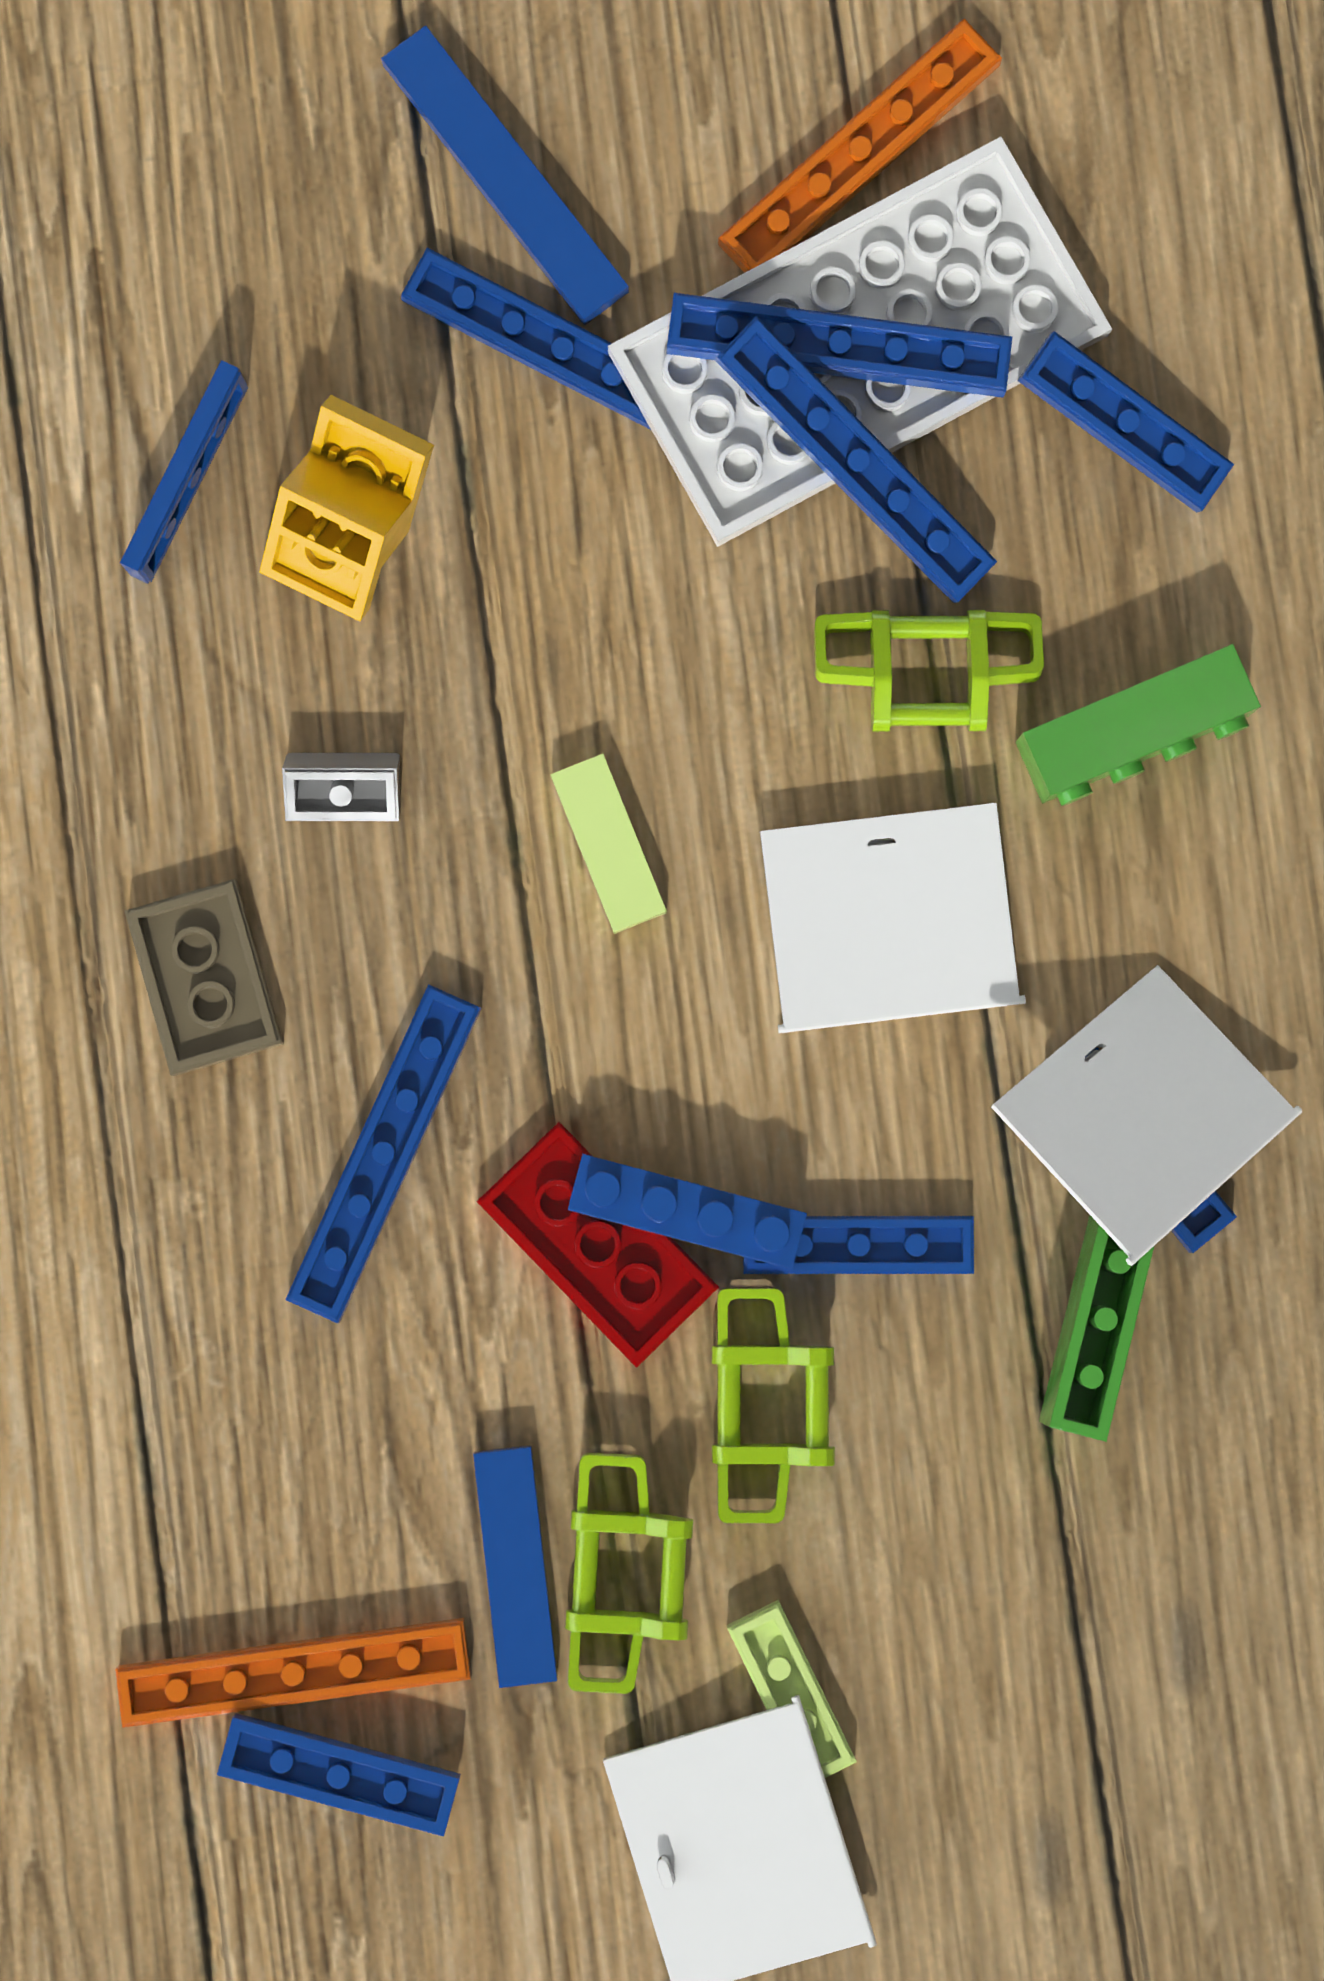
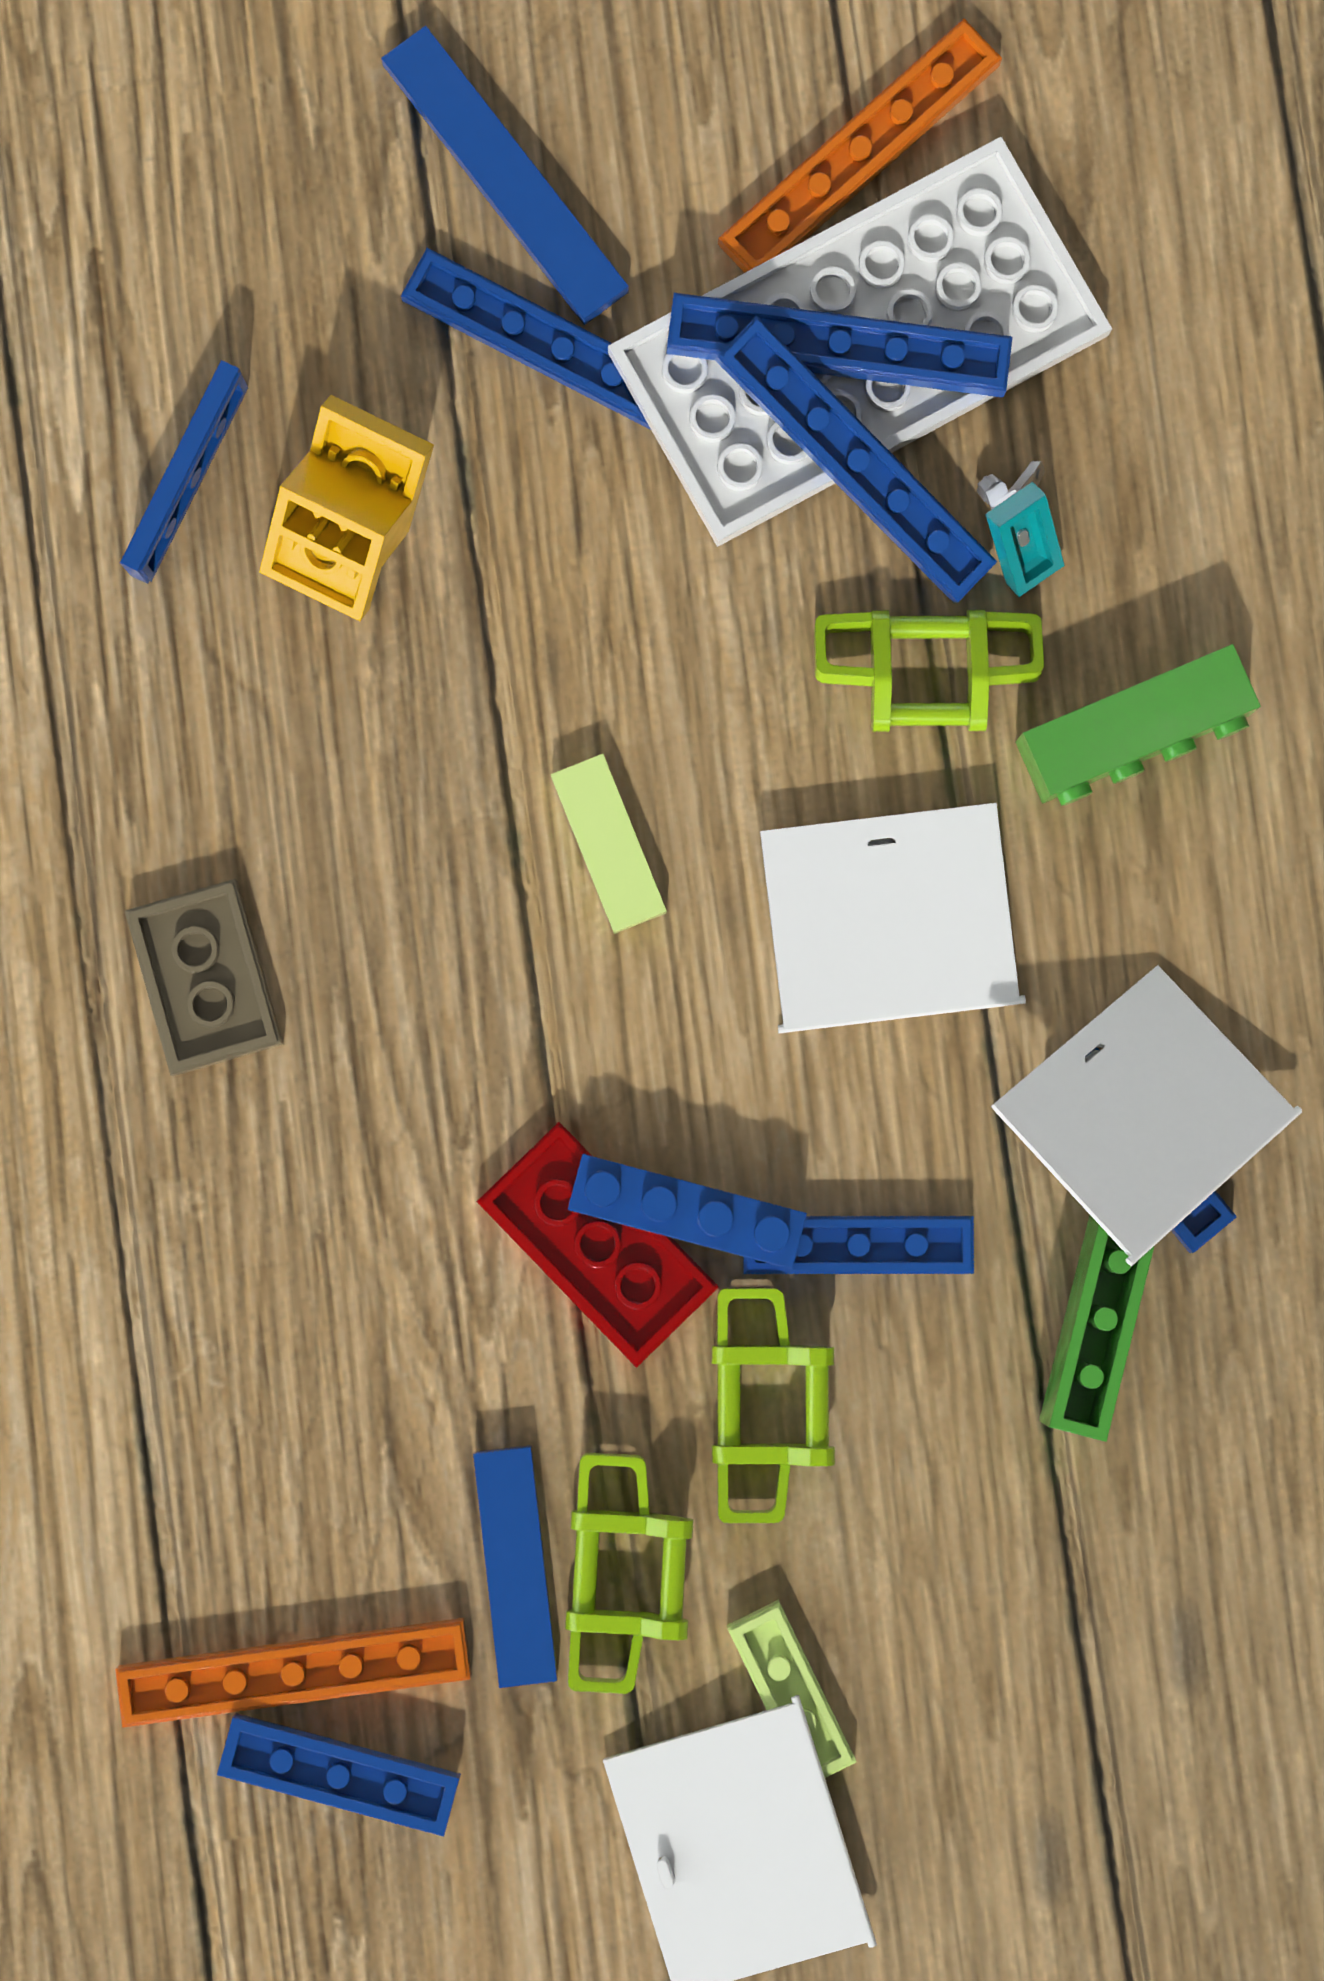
light grey slope [282,753,400,821] -> none
blue tile [285,984,481,1323] -> none
blue tile [1017,331,1234,513] -> none
none -> teal piece [977,461,1065,597]

